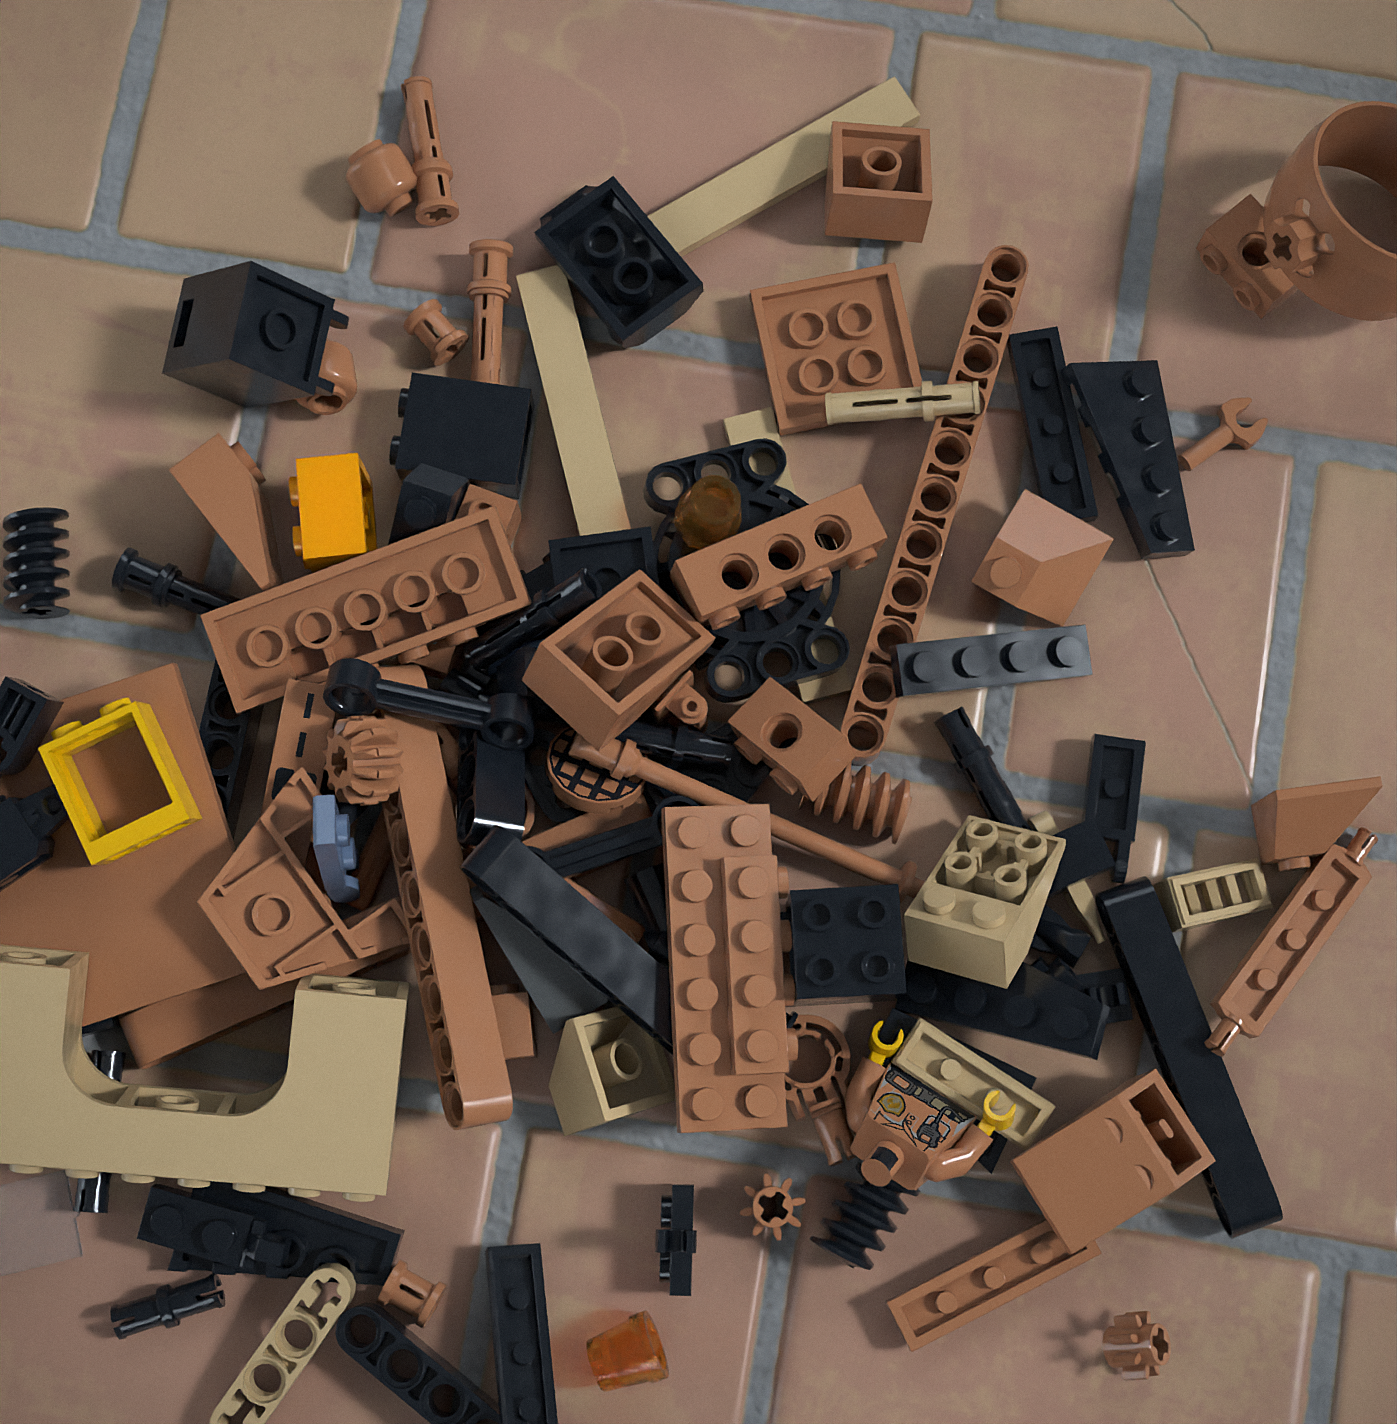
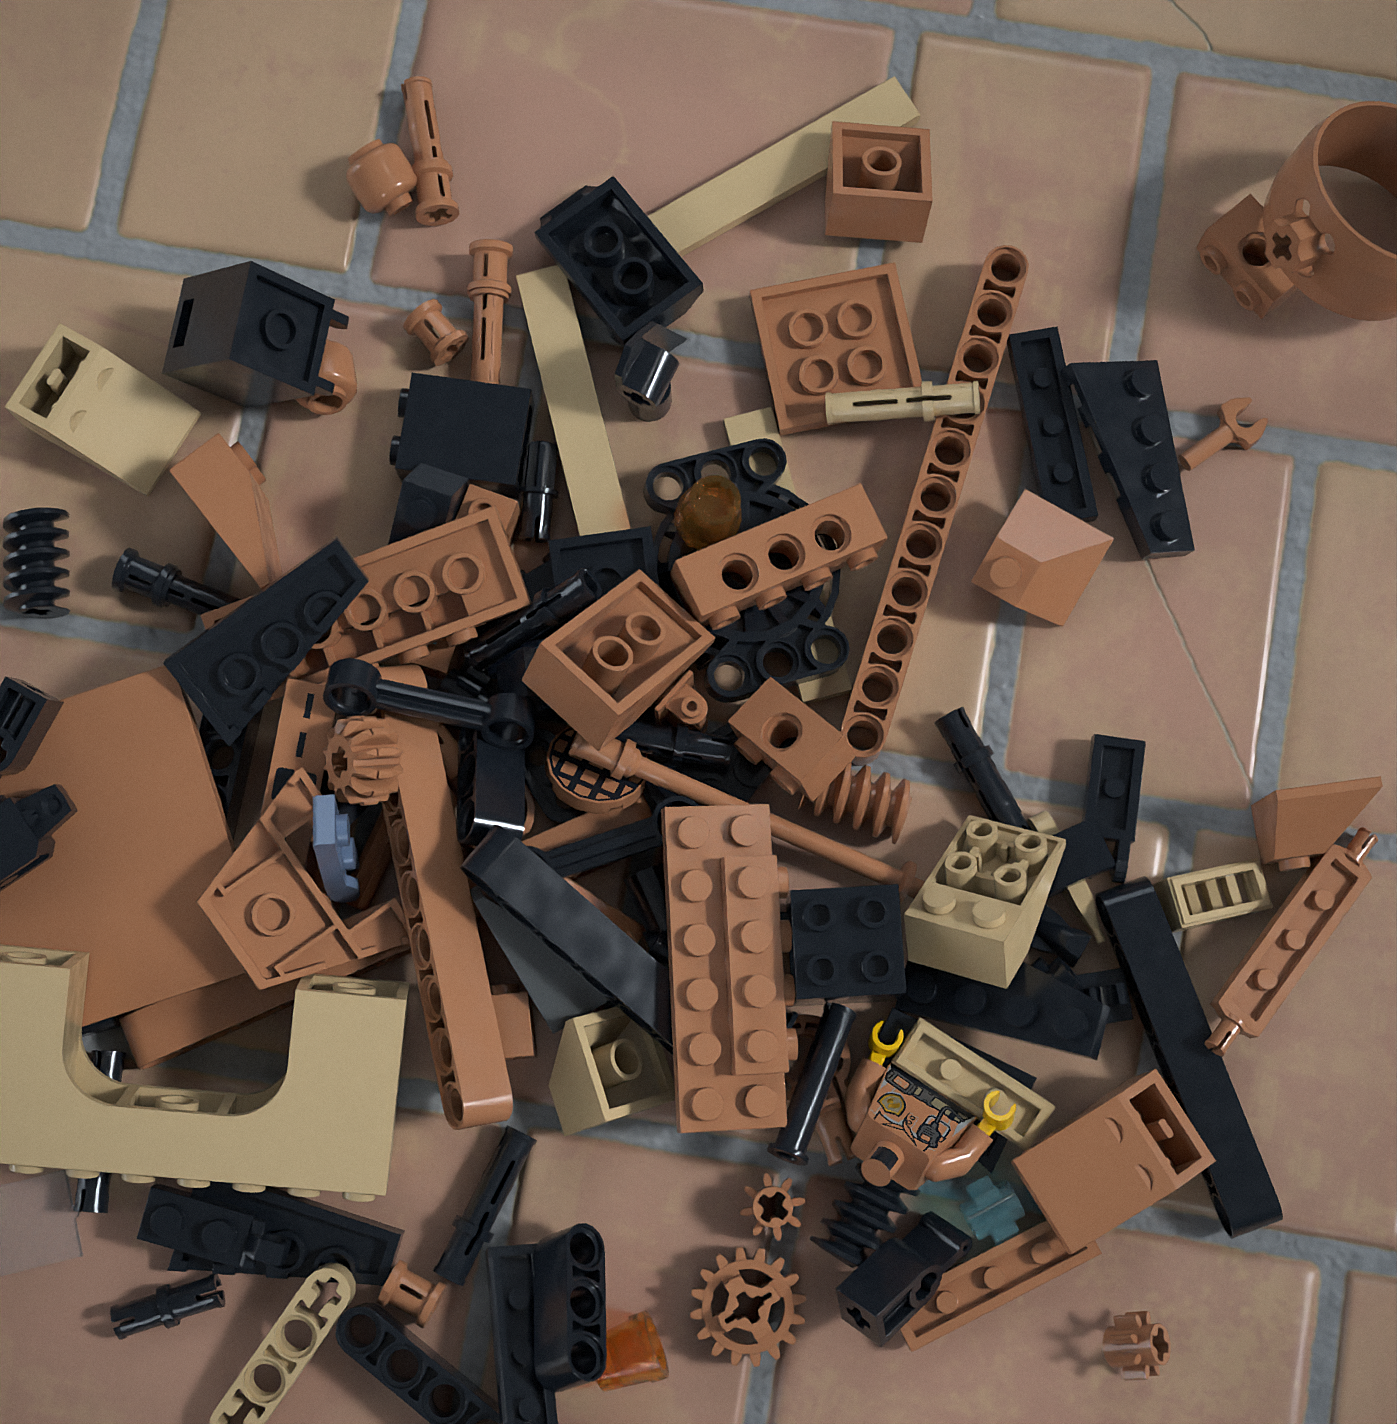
yellow window [38,697,203,865] -> none
light orange brick [289,453,378,573] -> none
black plate [655,1184,697,1296] -> none
black plate [889,624,1093,698] -> none
none -> tan slope [5,323,201,497]
none -> black wing [163,536,369,747]
none -> black pin [433,1125,537,1286]
none -> black axle [518,441,559,543]
none -> black beam [534,1223,607,1392]
none -> black panel [614,321,687,422]
none -> nougat gear [690,1246,806,1367]
none -> black pin [767,1002,857,1166]
none -> black piece [836,1211,973,1347]
none -> clear light blue gear [959,1175,1025,1246]

